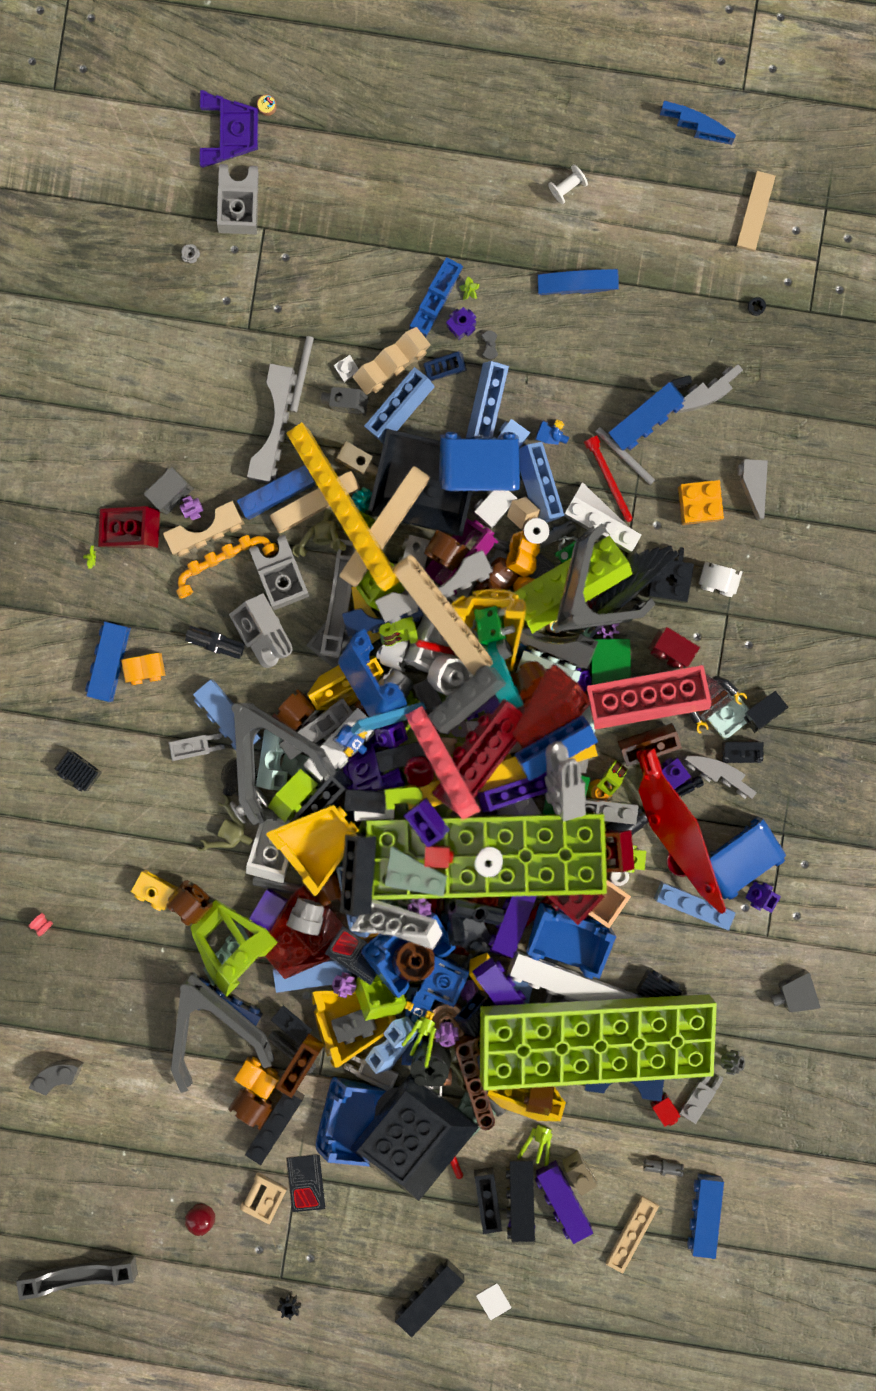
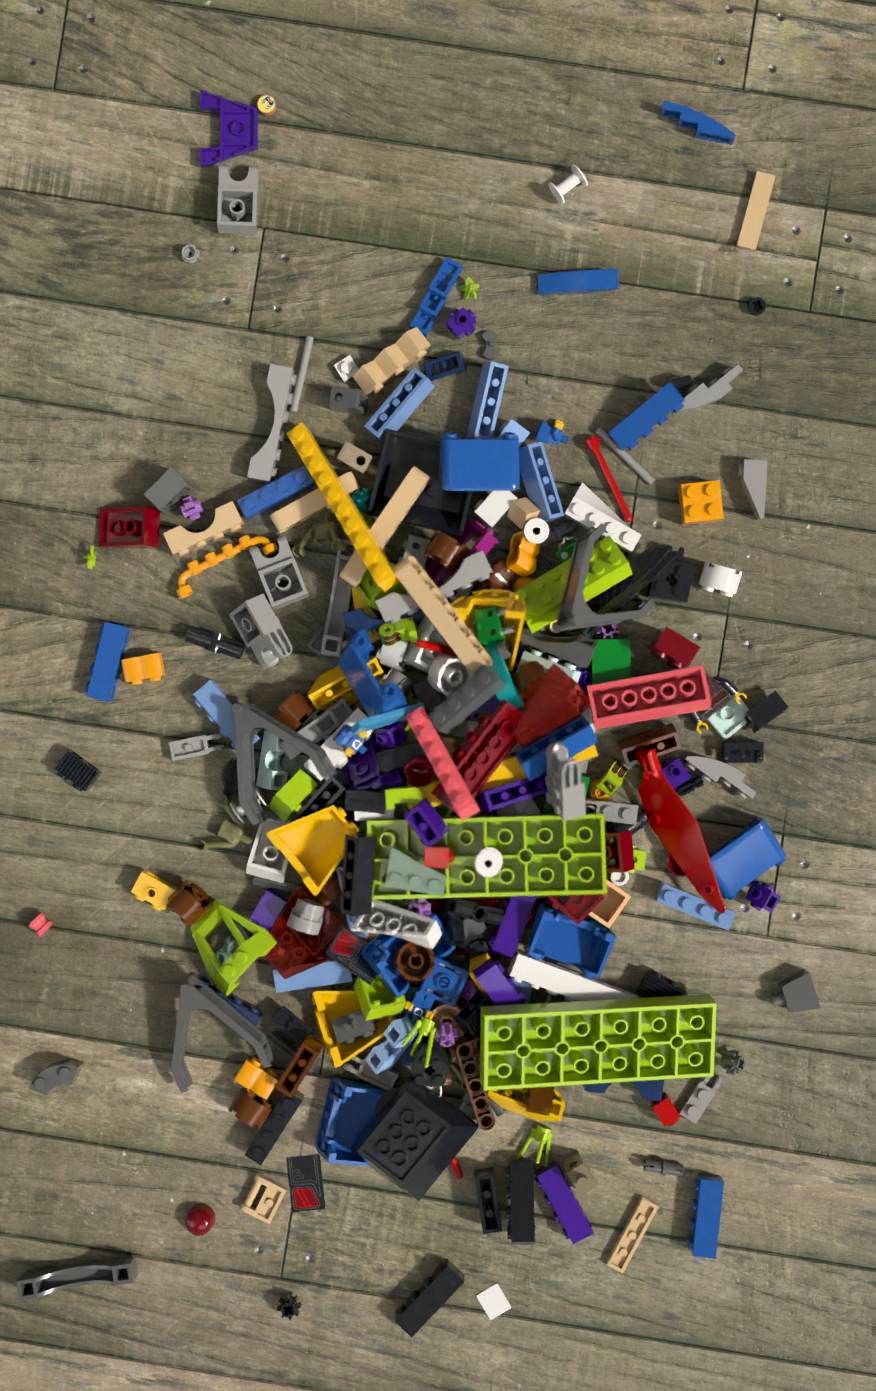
medium lavender gear [332,972,356,998] -> none

